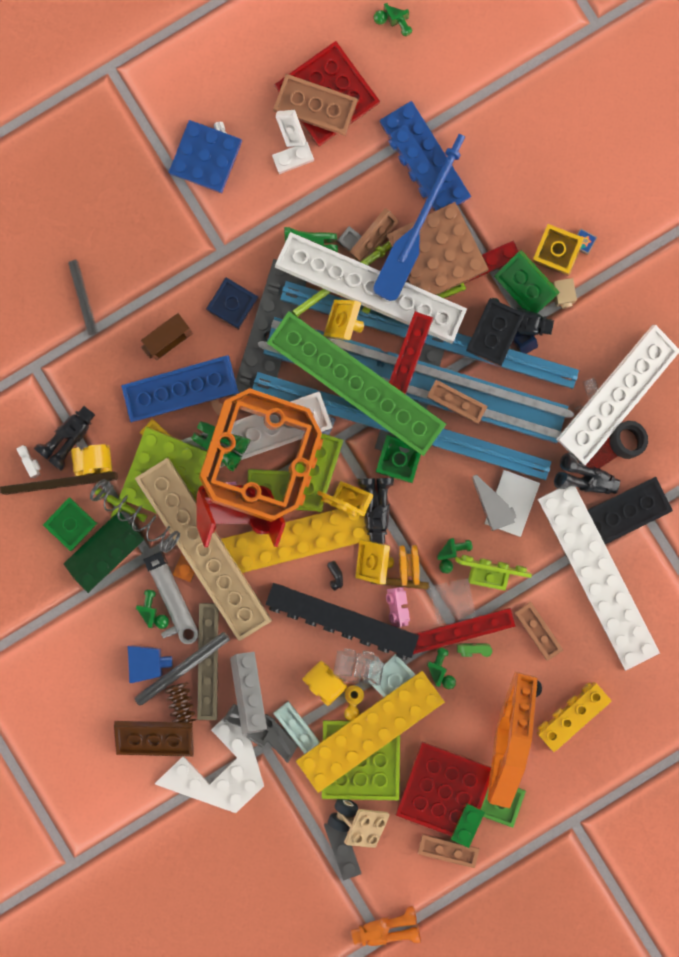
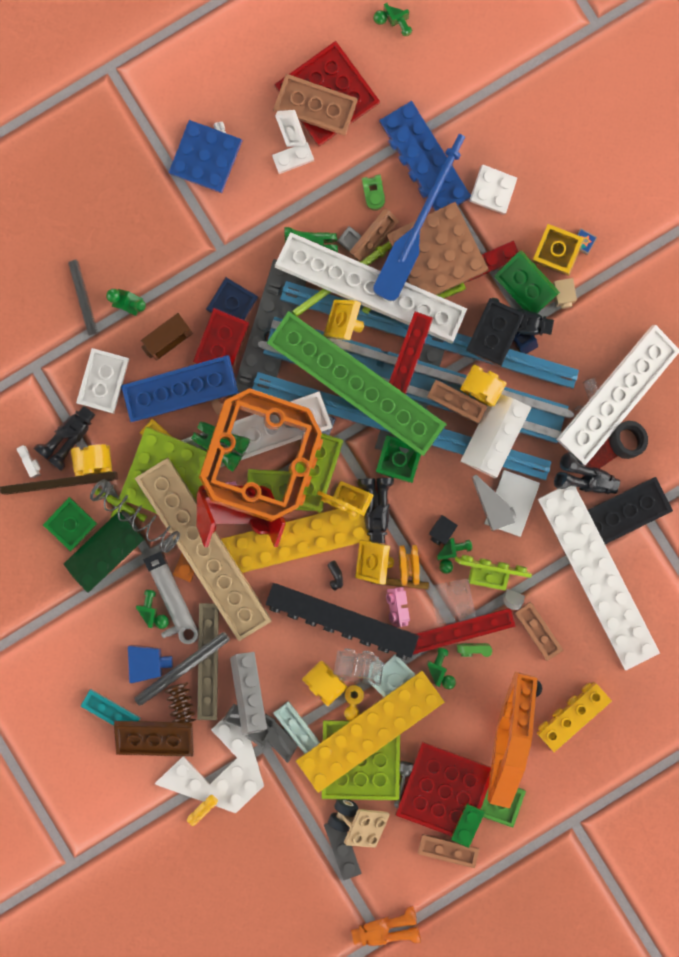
none -> white plate [76,348,130,414]
none -> teal plate [81,689,141,726]
none -> green piece [106,289,146,316]
none -> yellow axle [187,795,218,826]
none -> red plate [193,308,250,367]
none -> bright green plate [362,174,385,211]
none -> hinge [394,761,414,808]
none -> black brick [428,515,458,546]
none -> yellow brick [460,365,506,407]
none -> white slope [460,394,531,478]
none -> white plate [469,165,517,215]
none -> light grey tile [503,589,525,610]

